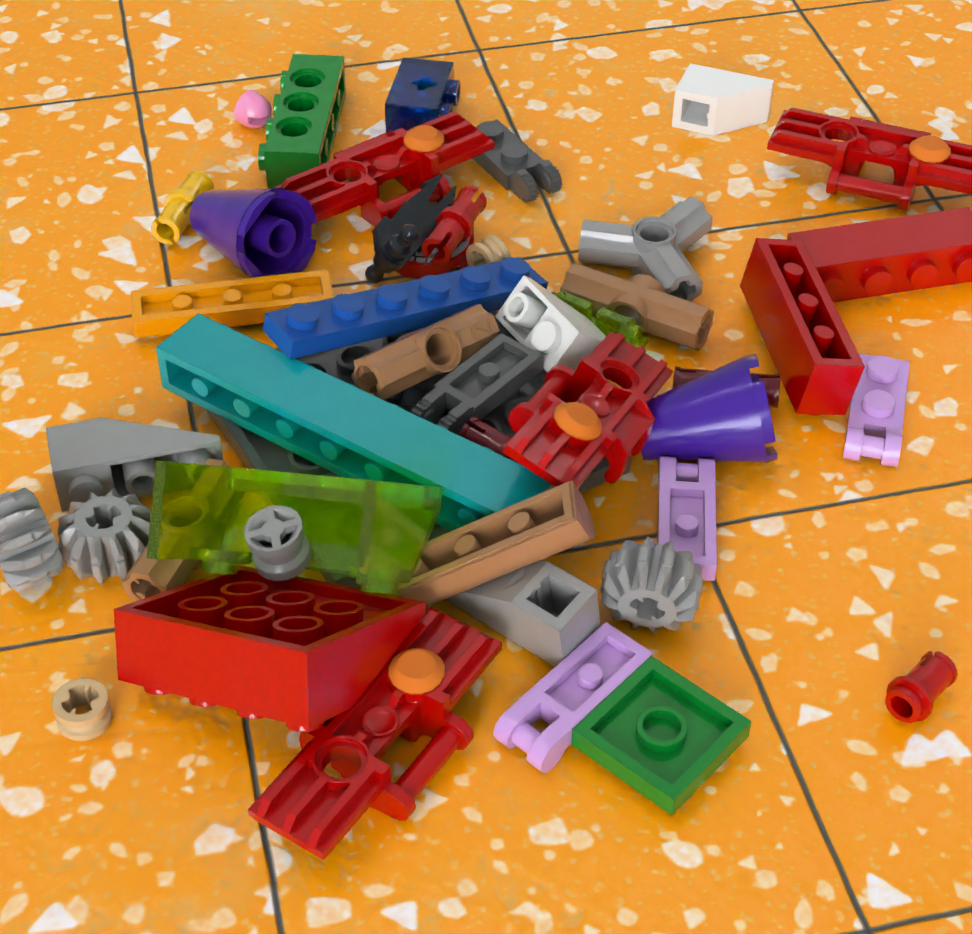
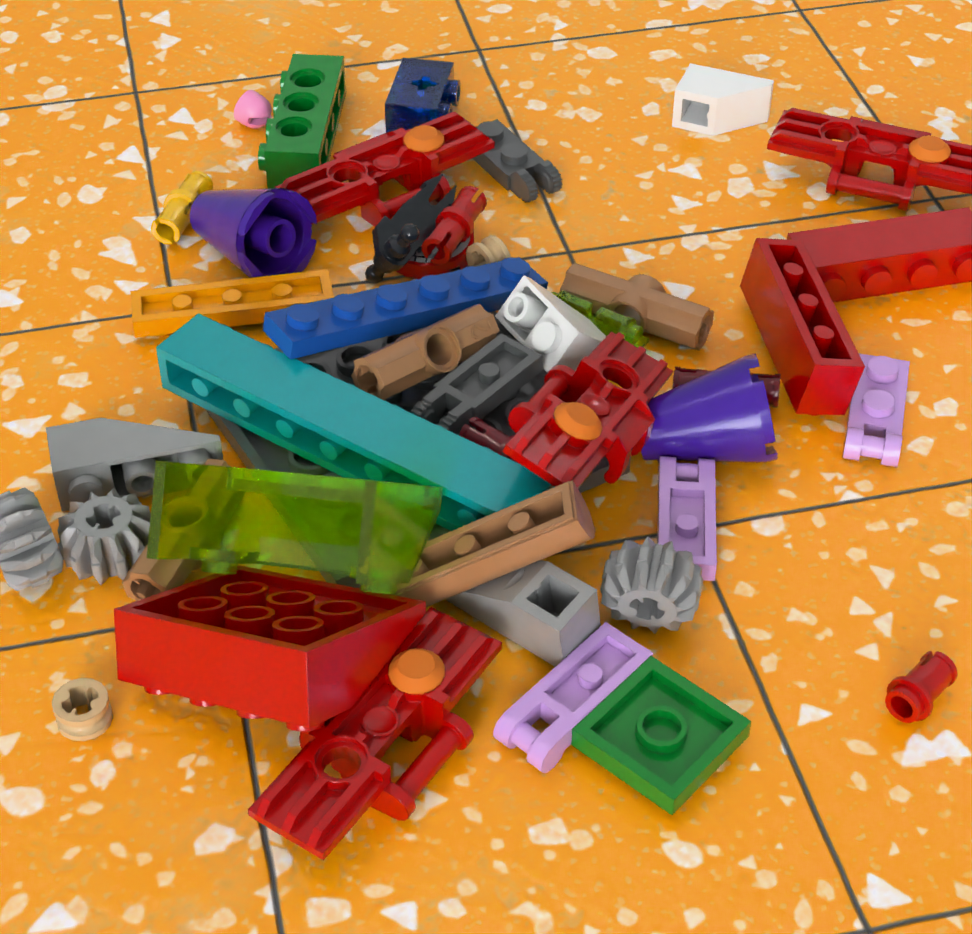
light grey wheel [244,505,312,581] -> none
light grey piece [578,196,712,302] -> none

